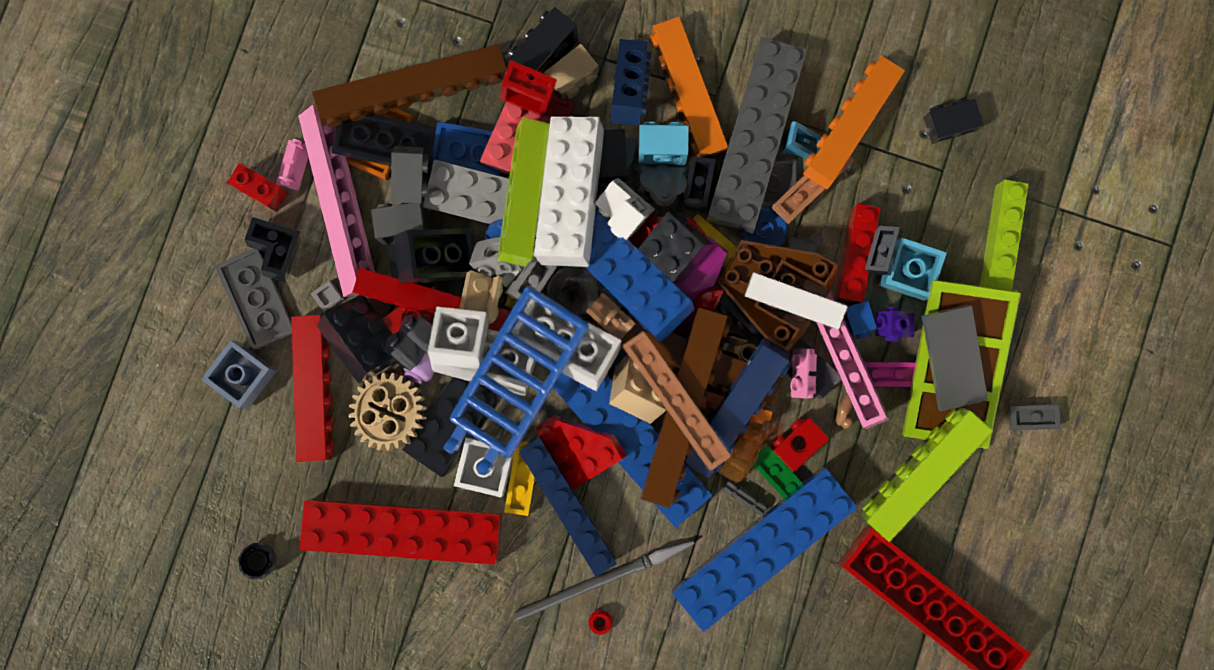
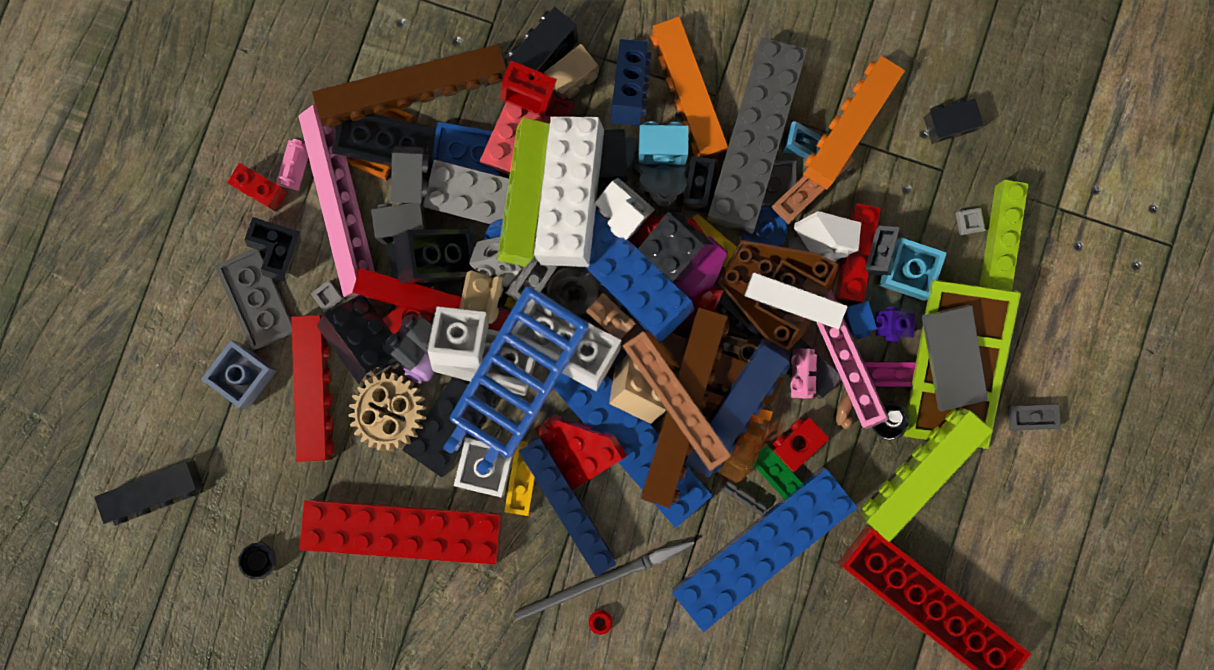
none -> black brick [94,461,204,526]
none -> white slope [794,211,861,262]
none -> black hair [872,401,910,441]
none -> light grey tile [956,208,986,236]

